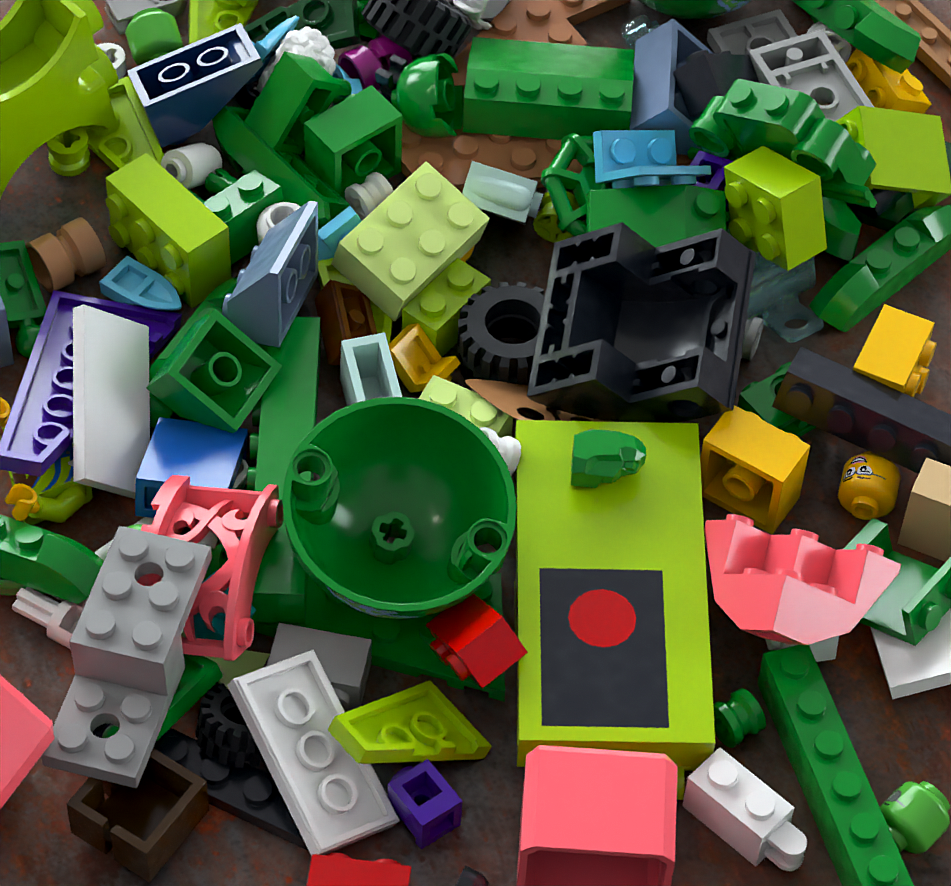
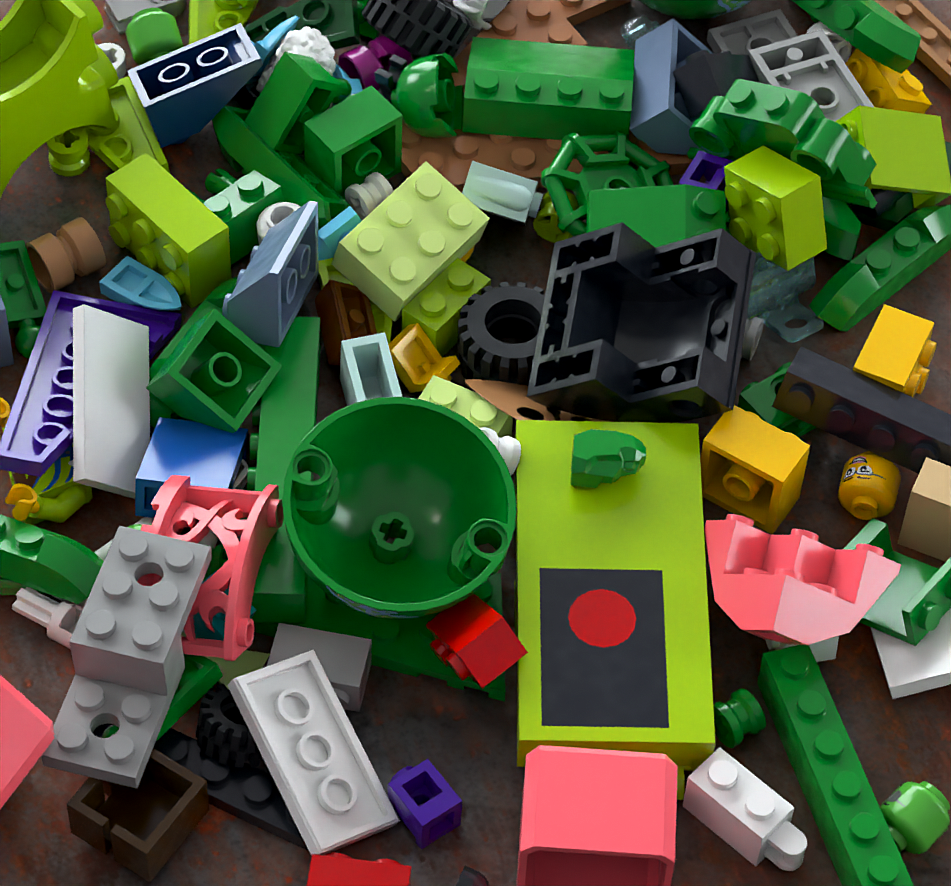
white brick [161,142,222,189] -> none
lime wing [327,680,492,764] -> none
medium azure bracket [593,130,711,189] -> none

